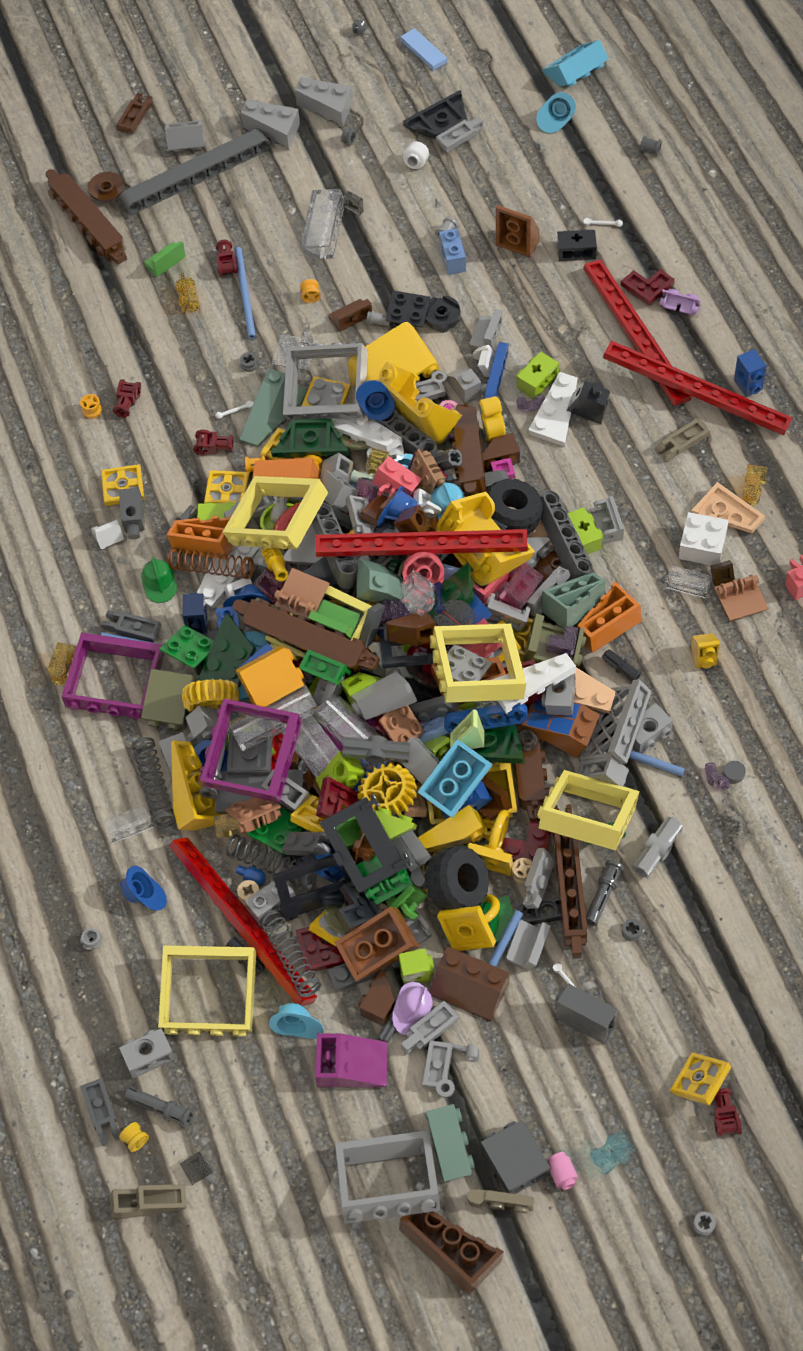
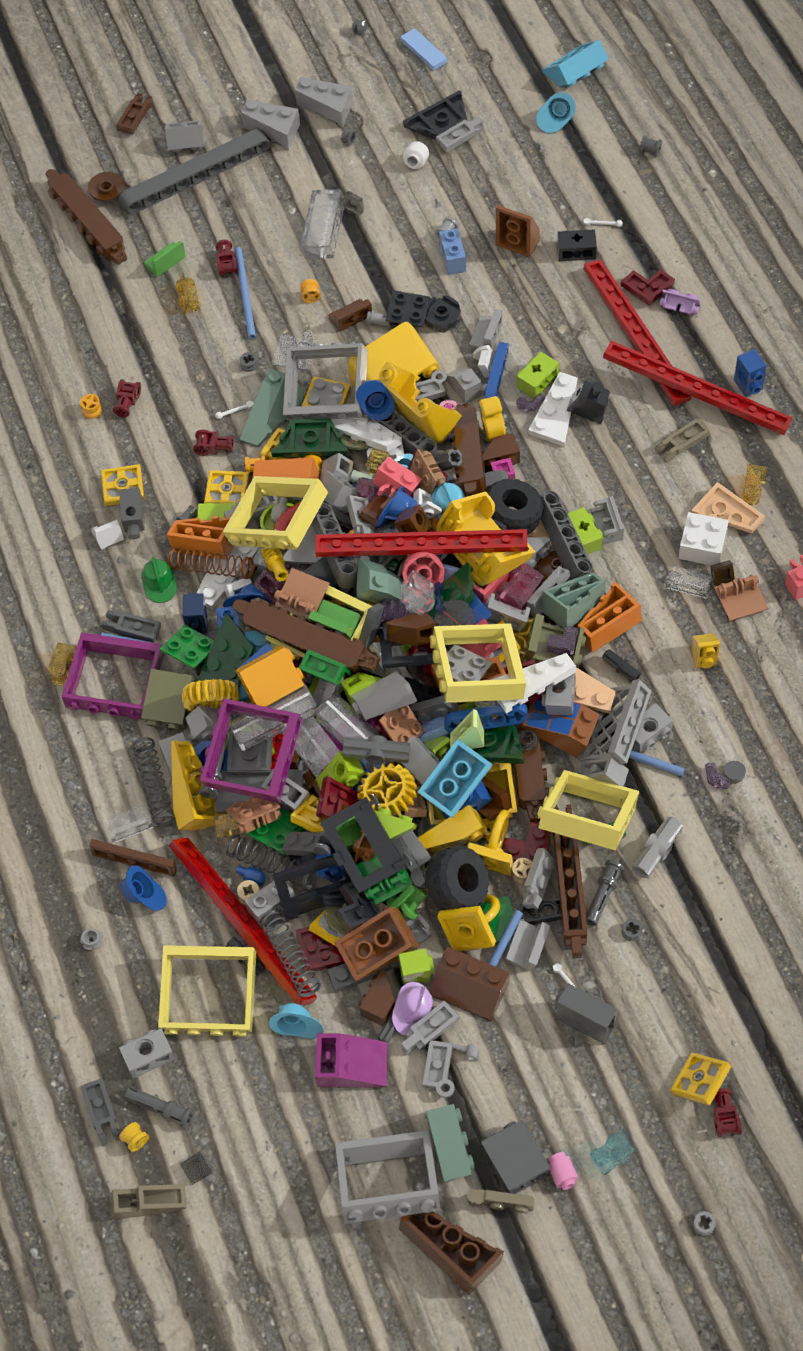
none -> reddish brown tile [89,839,177,876]

